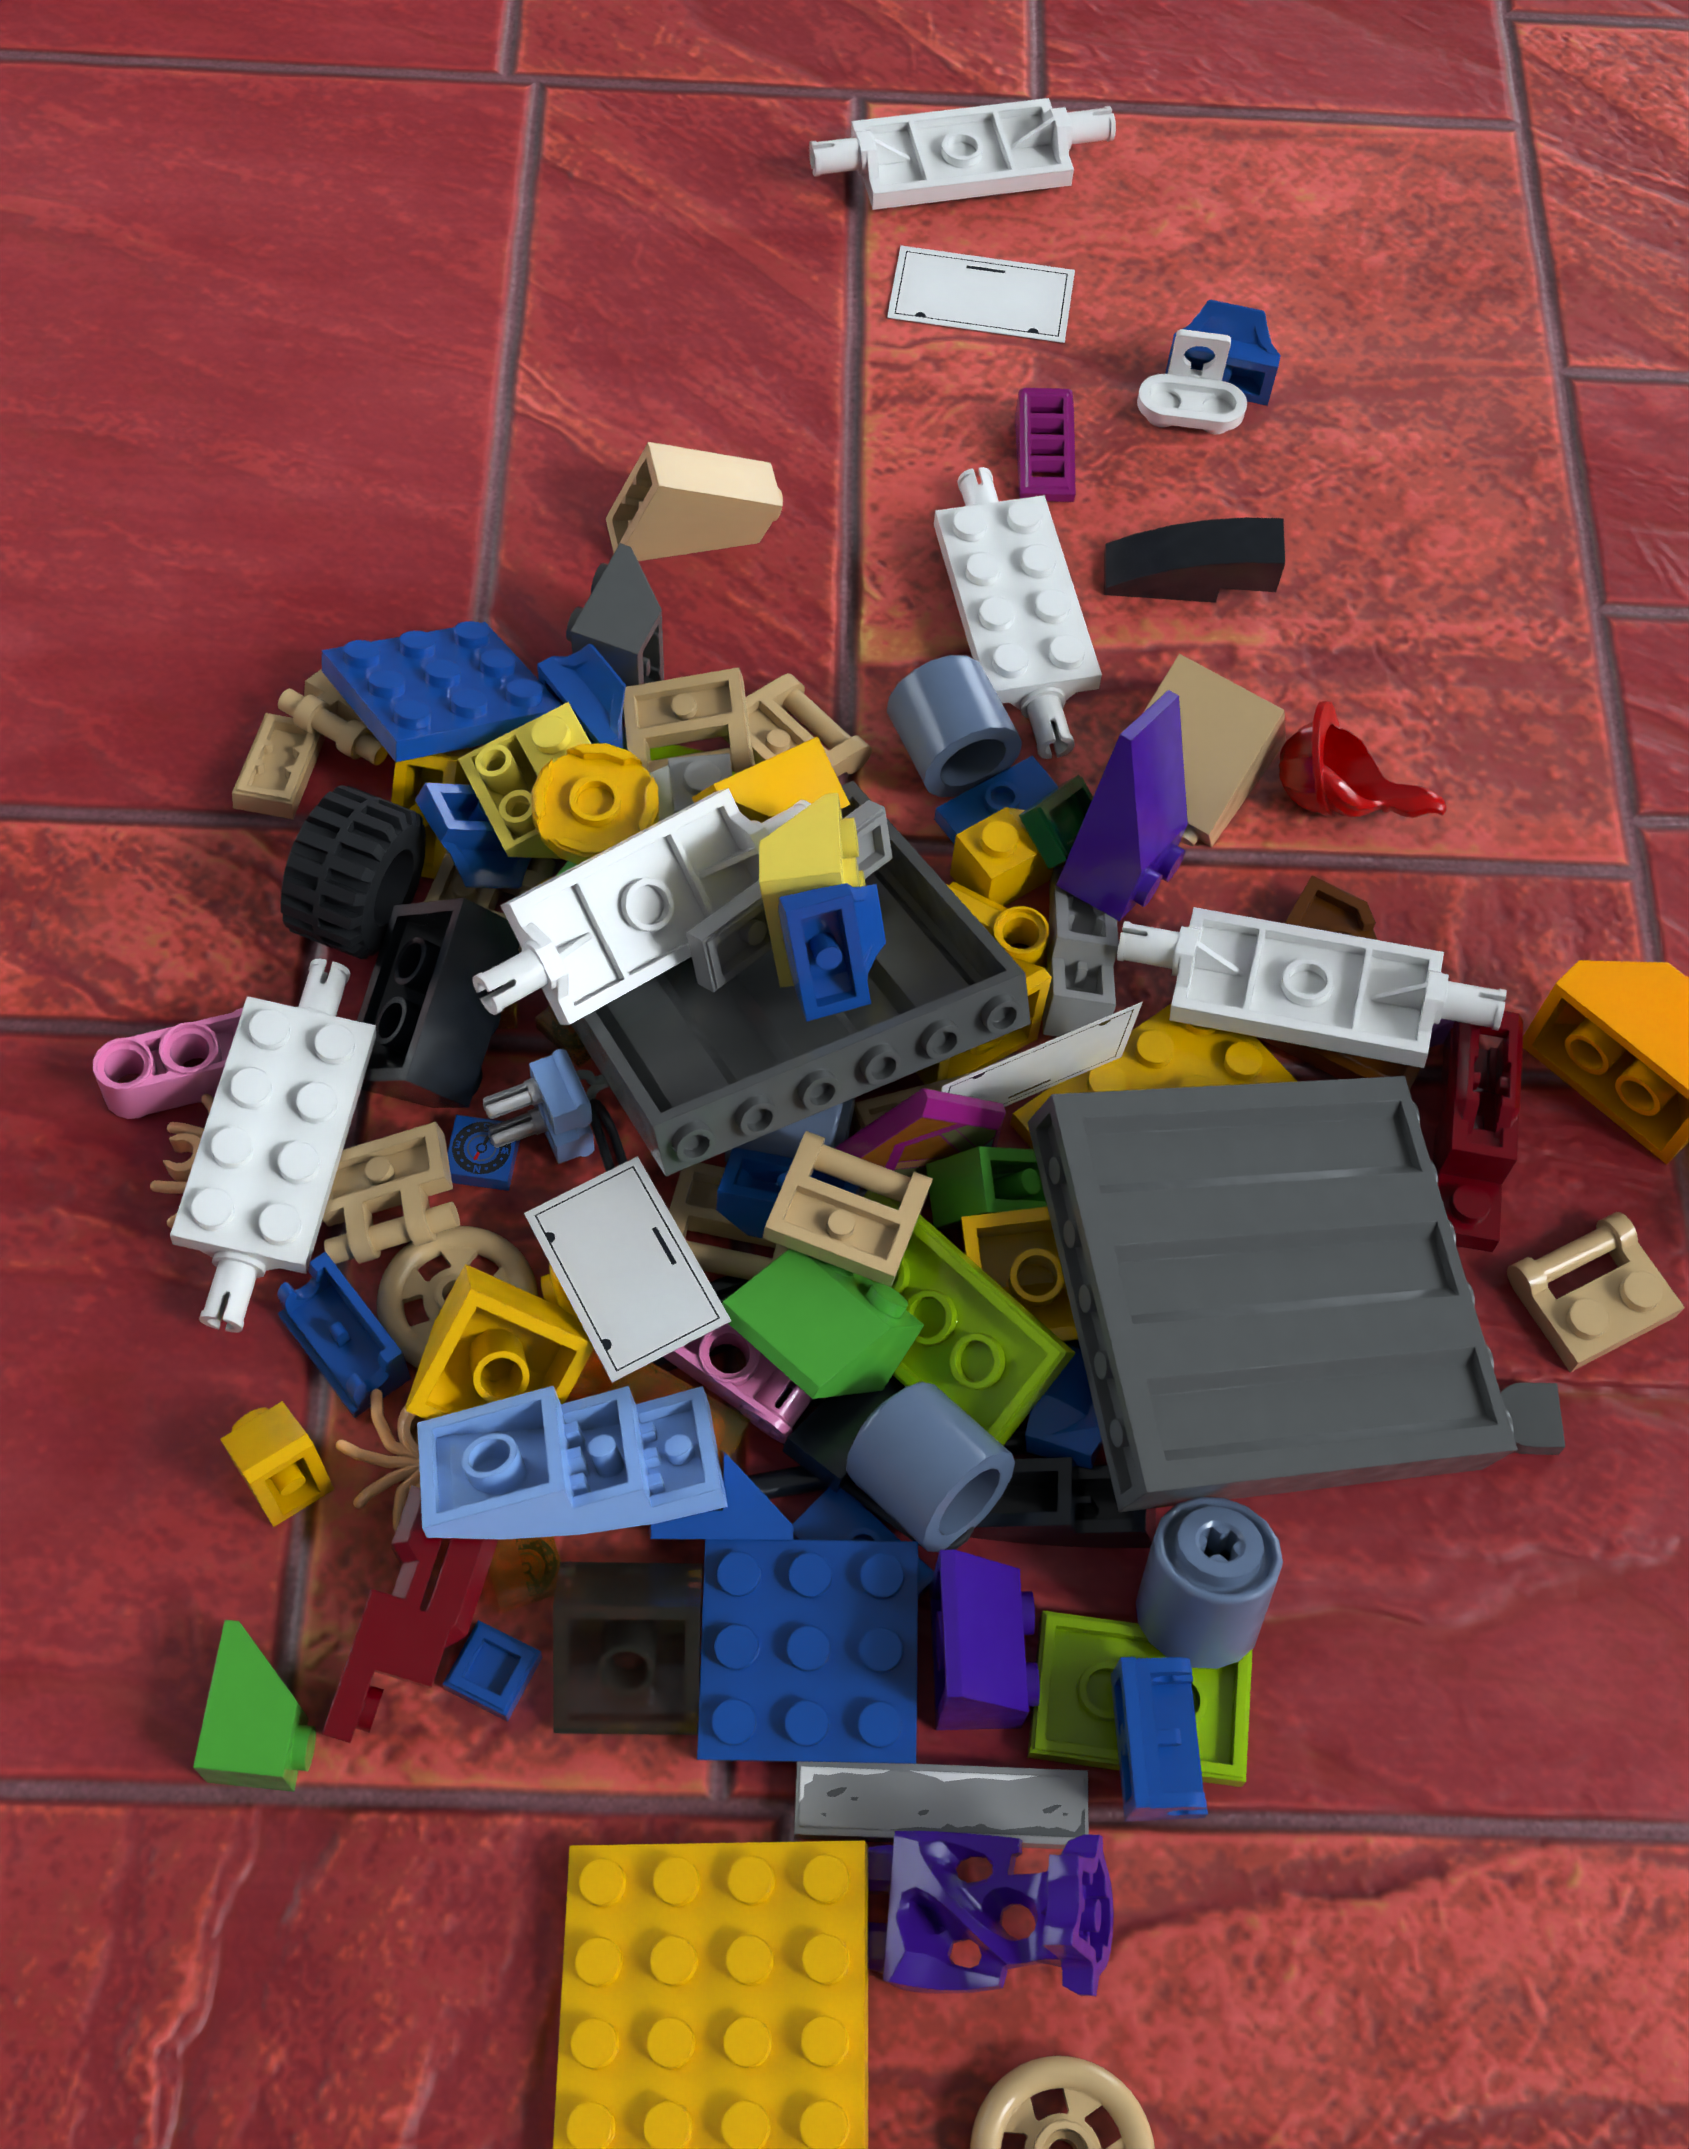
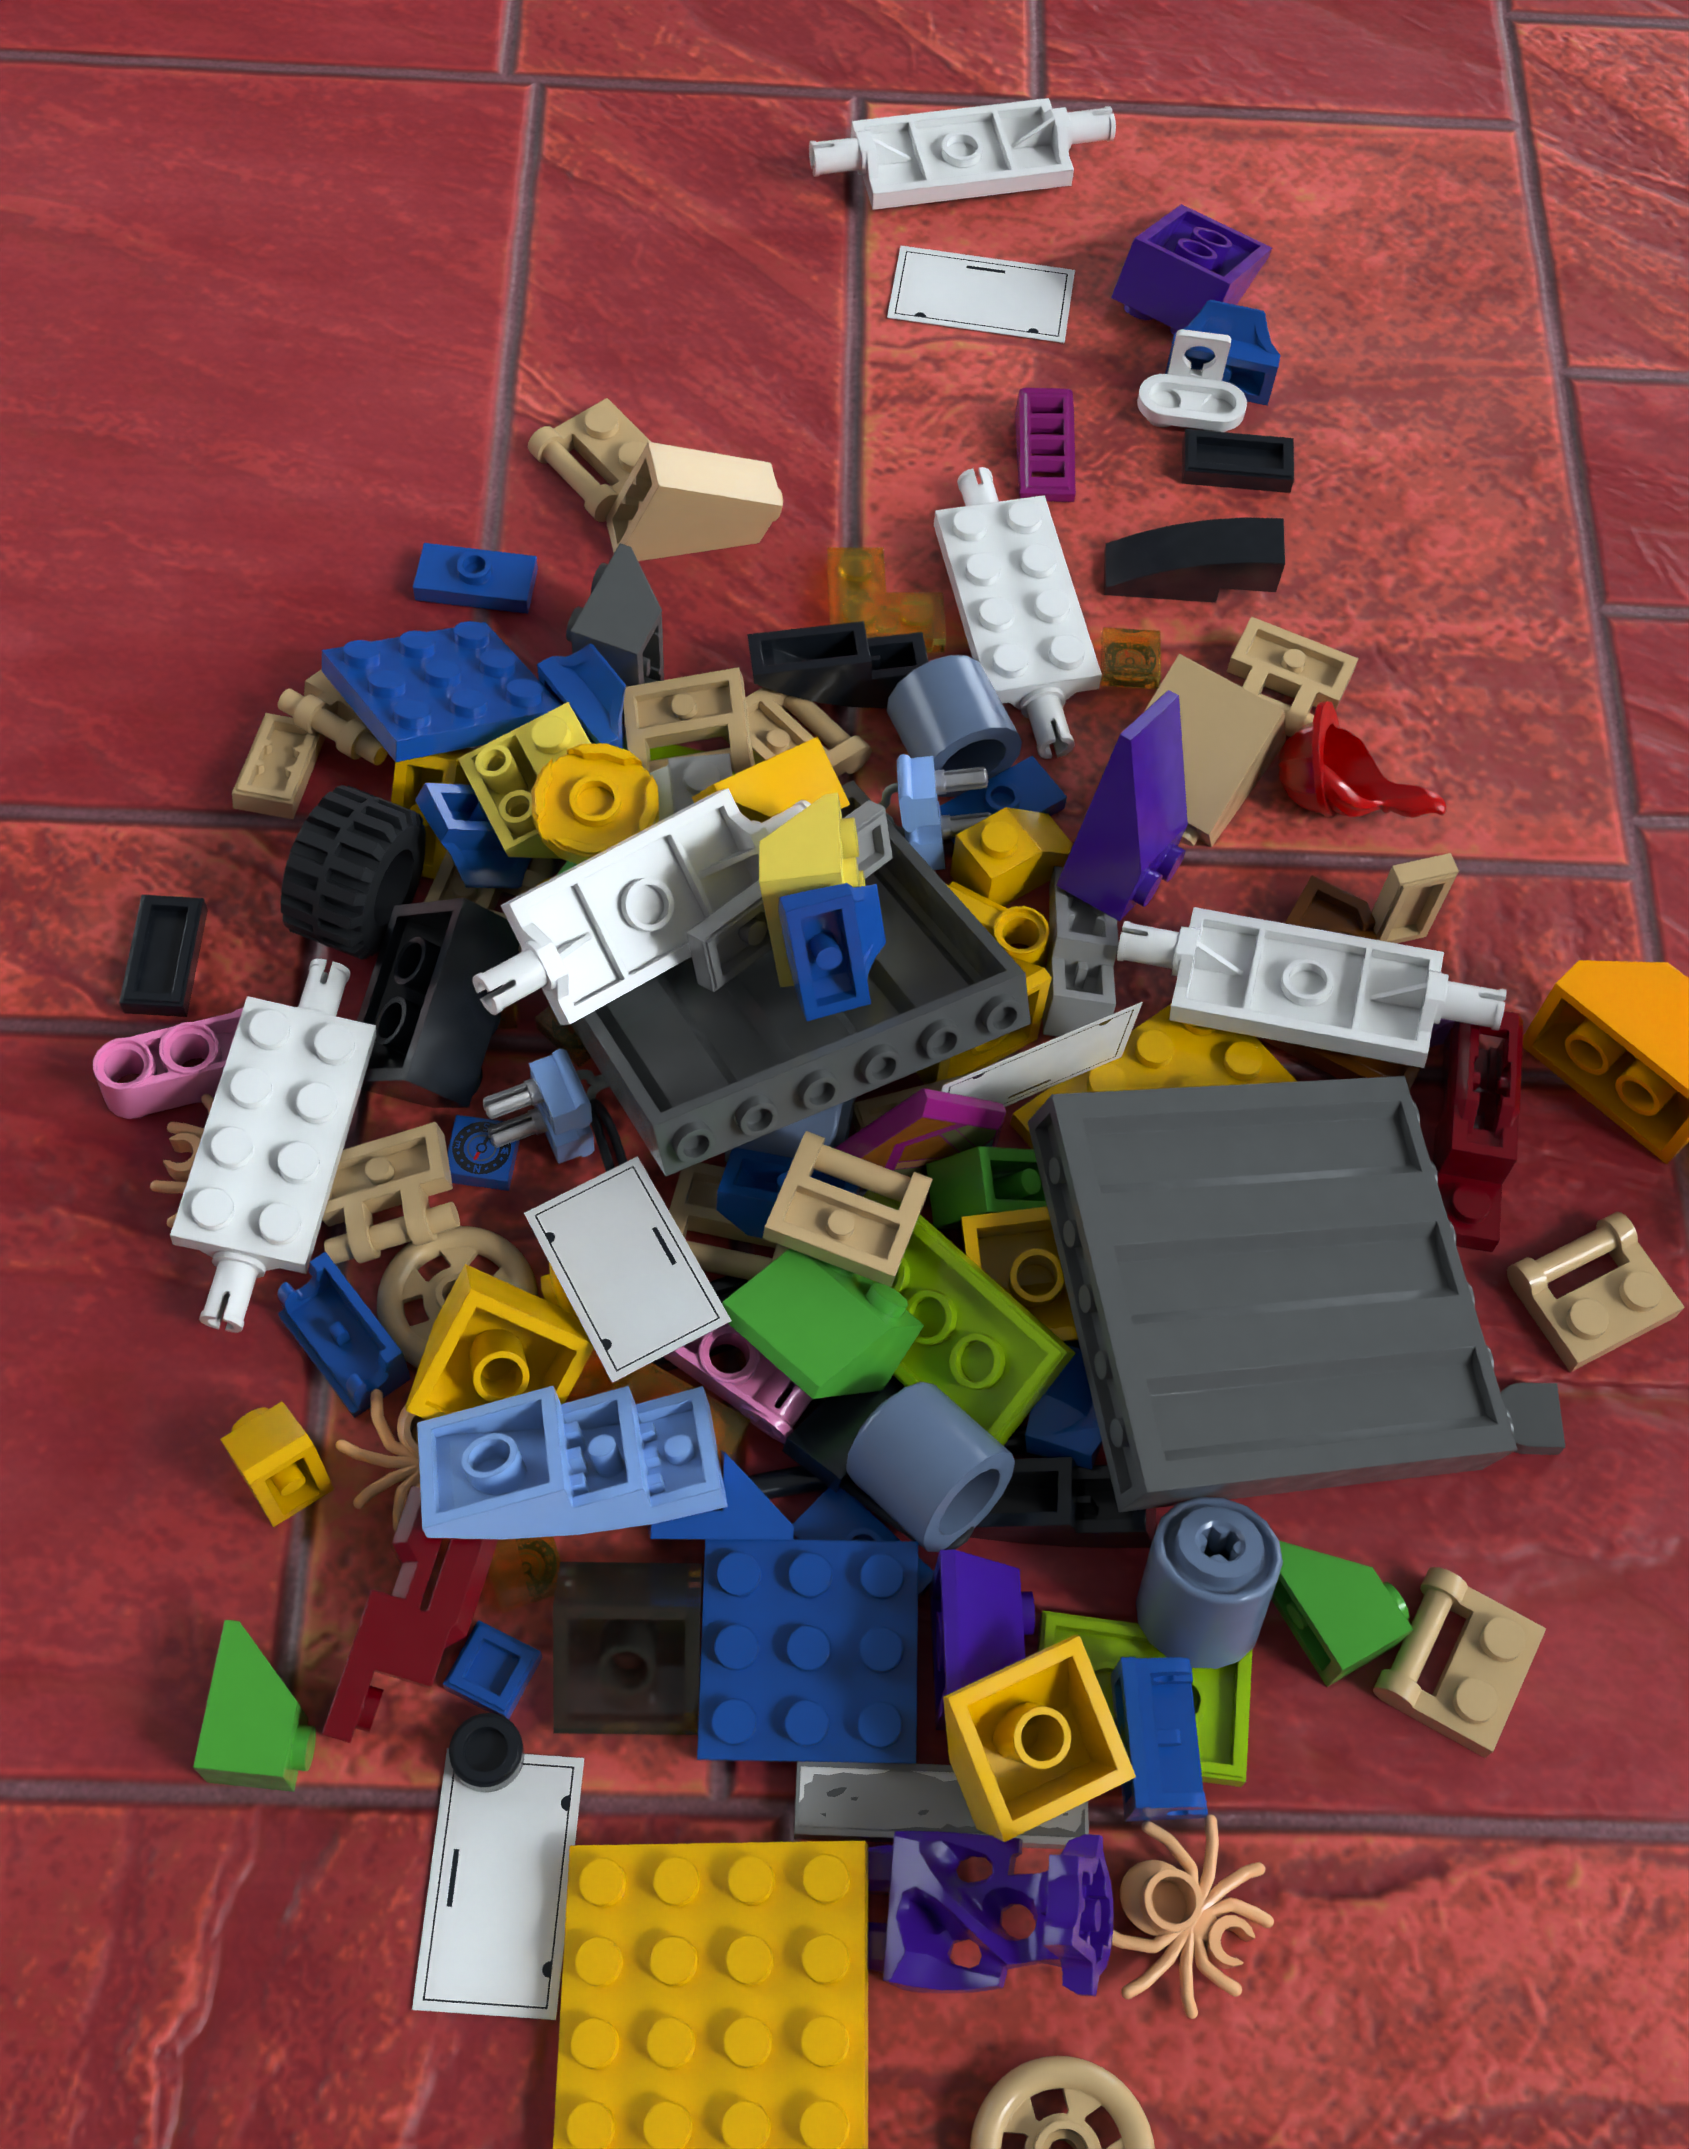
dark green tile [1019,775,1093,869] -> none
none -> black tile [119,895,208,1017]
none -> white sticker [412,1748,584,2020]
none -> blue plate [413,543,538,614]
none -> black tile [449,1713,525,1792]
none -> tan plate [528,398,651,522]
none -> black slope [747,621,928,709]
none -> clear yellow plate [827,547,946,652]
none -> light blue piece [878,754,991,870]
none -> yellow slope [943,1635,1136,1842]
none -> clear yellow tile [1101,627,1161,689]
none -> dark purple slope [1111,204,1272,335]
none -> light nougat animal [1112,1814,1274,2019]
none -> black tile [1182,429,1294,493]
none -> tan plate [1227,616,1359,737]
none -> bright green slope [1271,1541,1413,1687]
none -> tan tile [1372,853,1459,943]
none -> tan plate [1373,1567,1546,1758]

